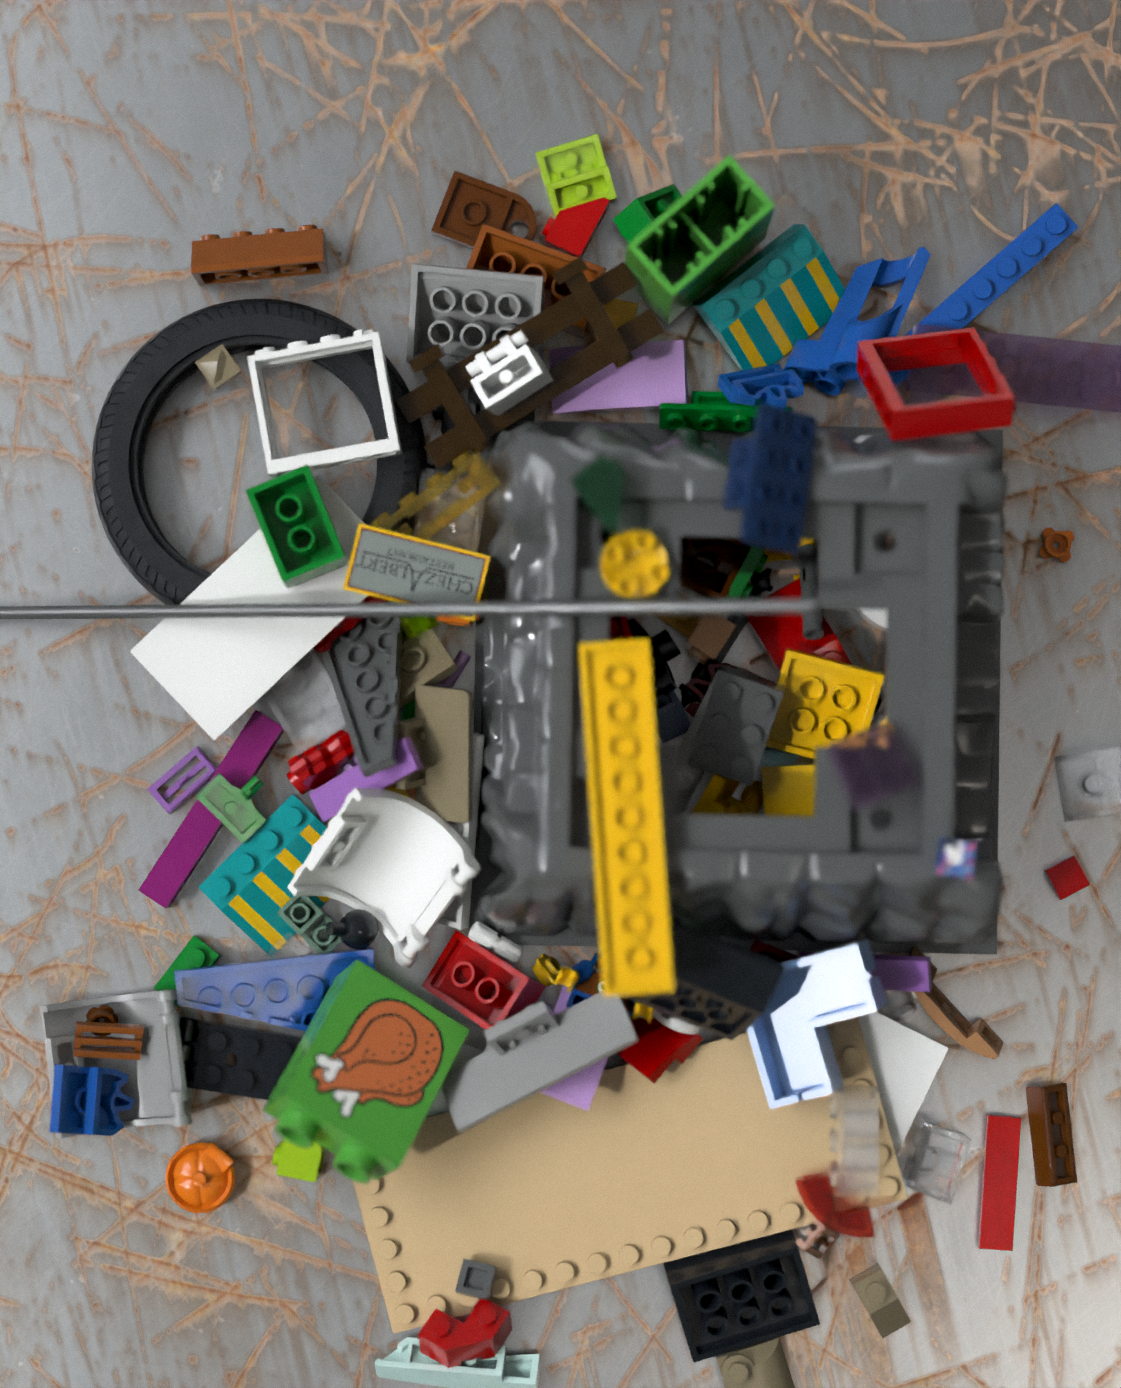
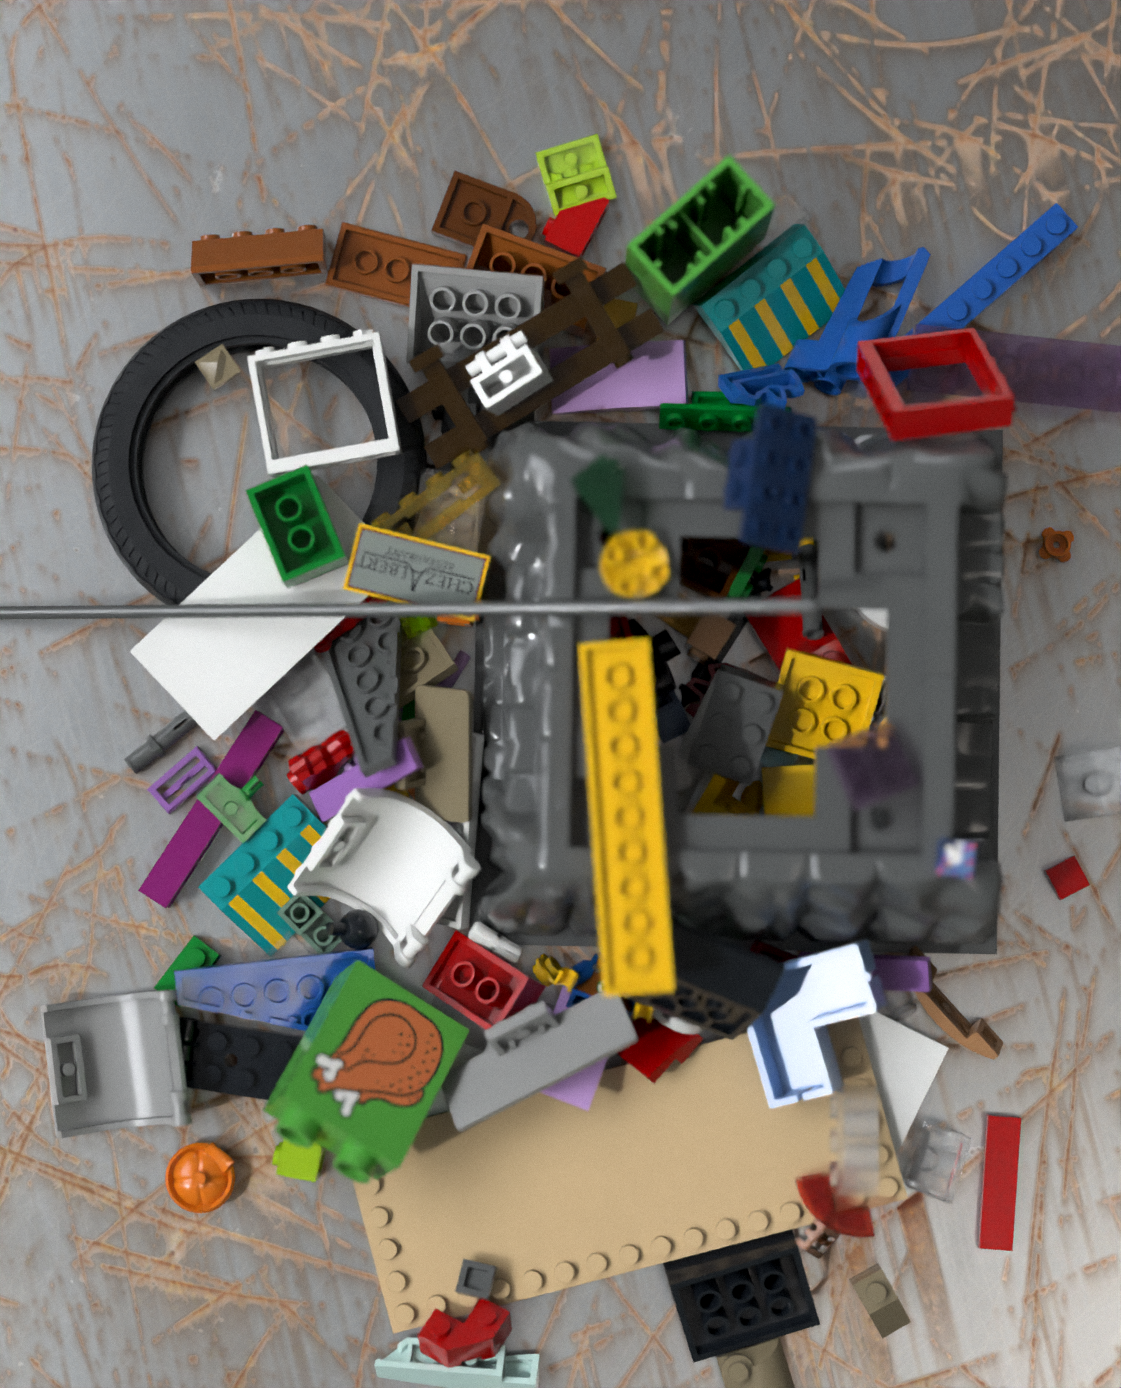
blue plate [49,1065,135,1136] -> none
dark orange tile [73,1021,144,1060] -> none
reddish brown plate [86,1005,118,1037] -> none
green slope [613,184,682,244] -> none
reddish brown slope [1026,1083,1077,1187] -> none
none -> dark grey pin [124,710,198,774]
none -> dark orange tile [325,222,468,308]

